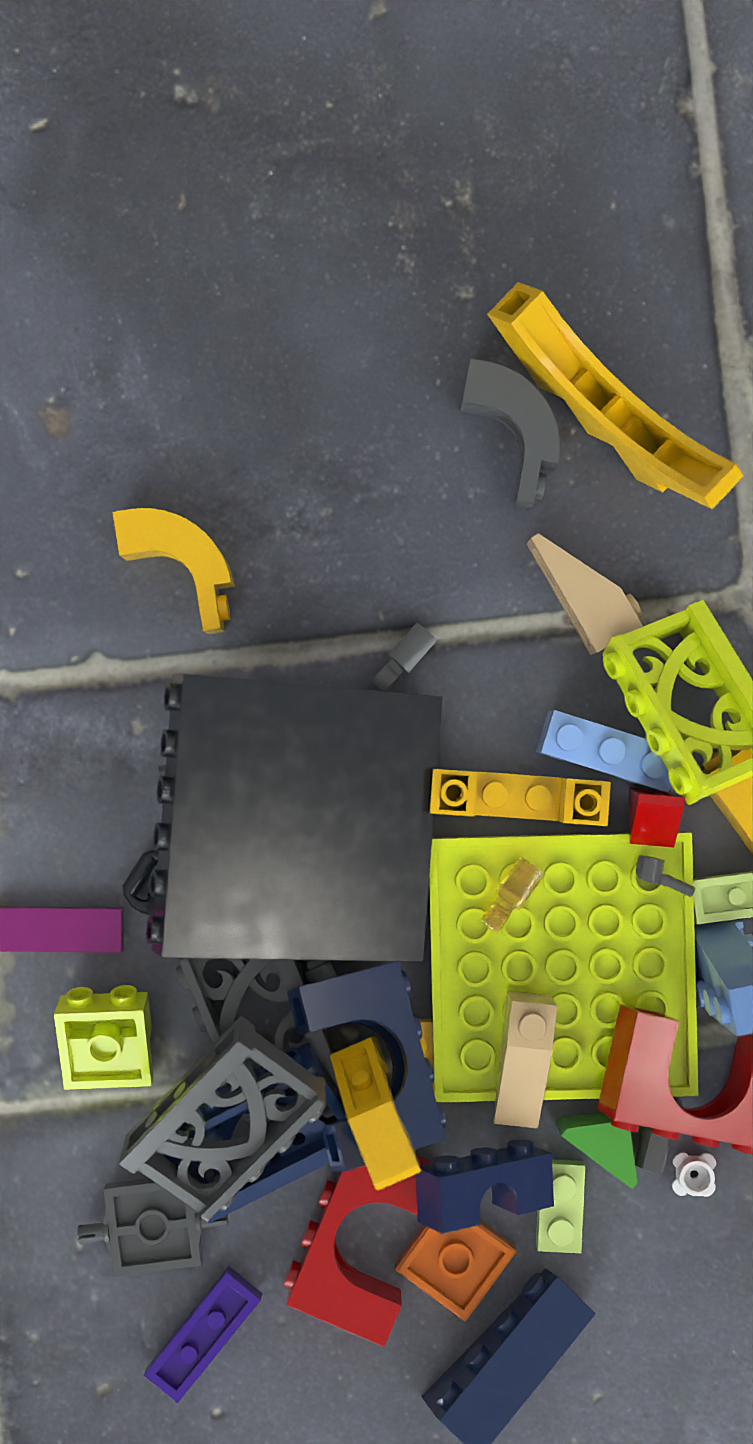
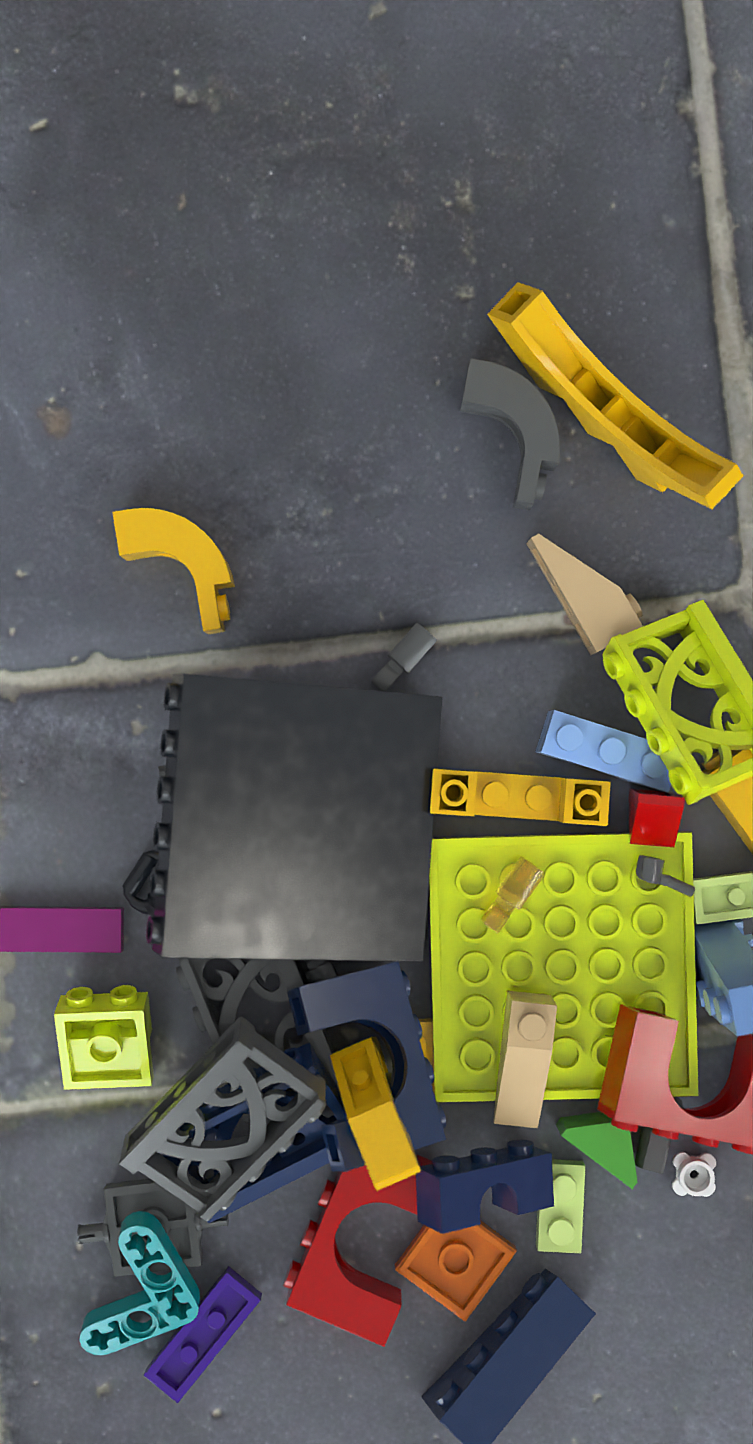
none -> teal beam [79,1211,200,1356]

